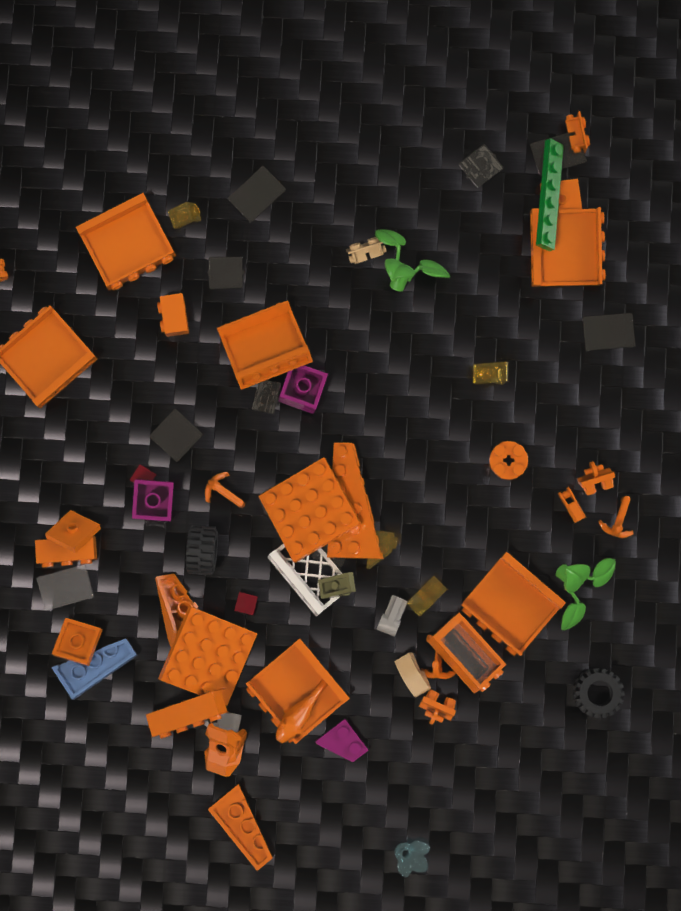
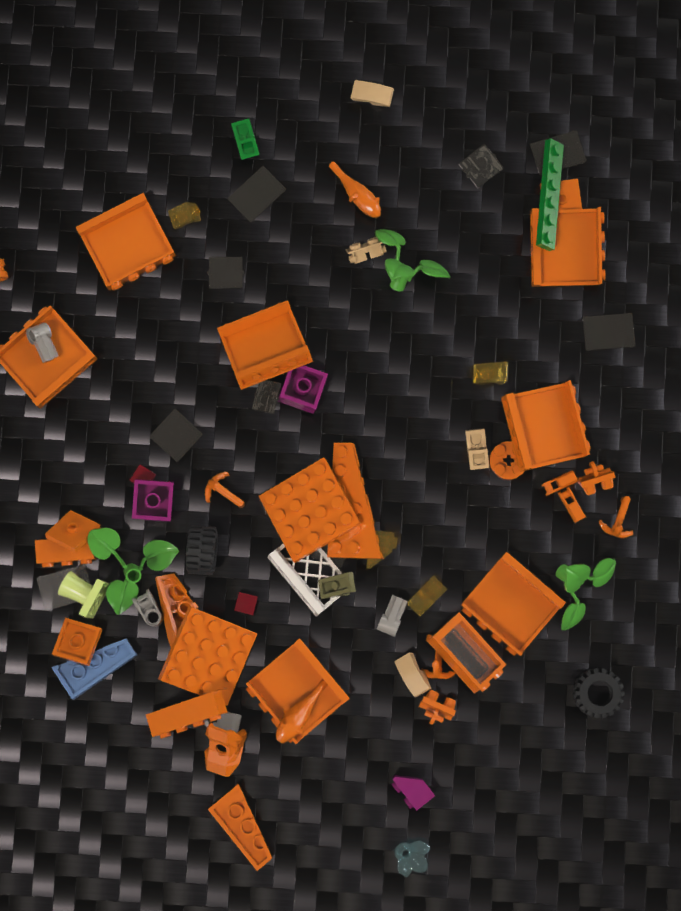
orange brick [157,293,189,337] -> none
magenta wing [315,719,368,762] -> none
orange hinge [565,111,590,153] -> none
none -> light grey piece [26,322,59,363]
none -> yellowish green plant [58,571,110,619]
none -> bright green plant [87,528,179,615]
none -> light grey piece [132,589,164,627]
none -> green slope [231,119,259,160]
none -> orange piece [329,161,381,218]
none -> tan slope [351,80,394,107]
none -> magenta slope [392,775,435,811]
none -> tan slope [465,428,489,470]
none -> orange panel [501,380,591,472]
none -> orange bar [541,470,578,496]

